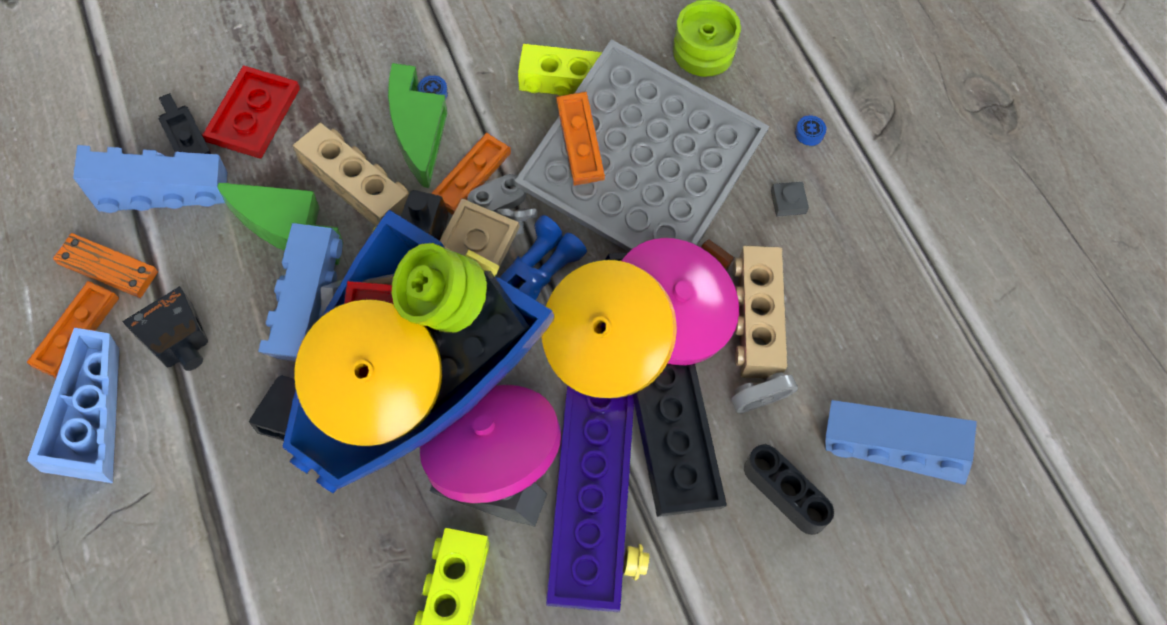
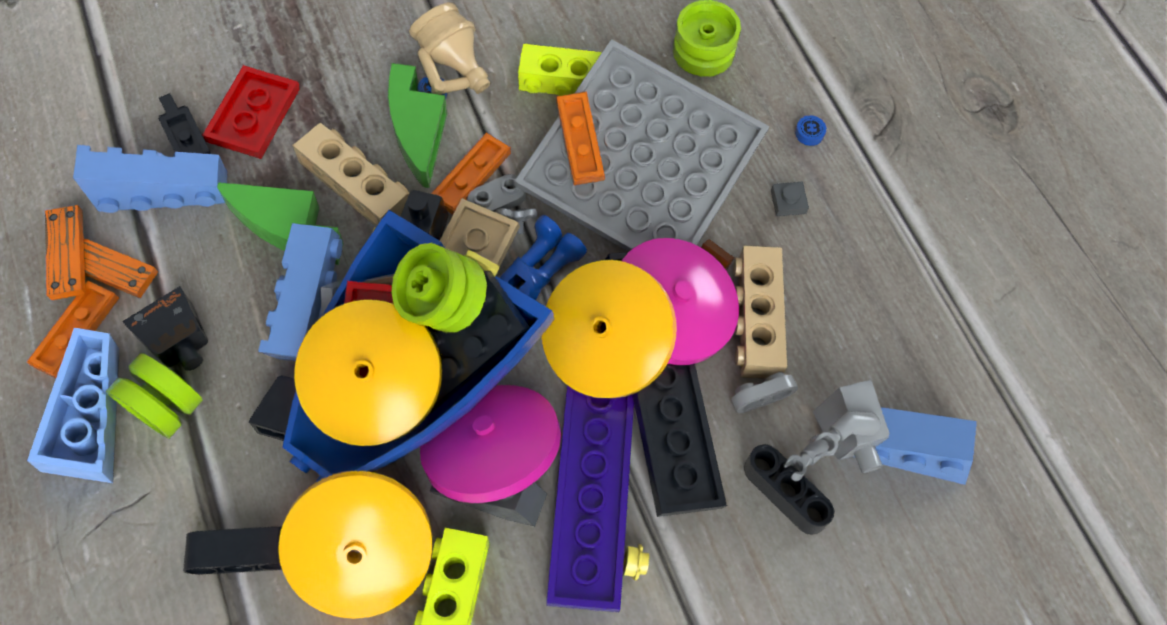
none -> orange tile [45,205,86,300]
none -> lime wheel [106,353,203,439]
none -> black beam [183,527,282,575]
none -> yellow dish [279,471,432,618]
none -> tan piece [409,2,491,95]
none -> light grey torso [784,380,889,481]

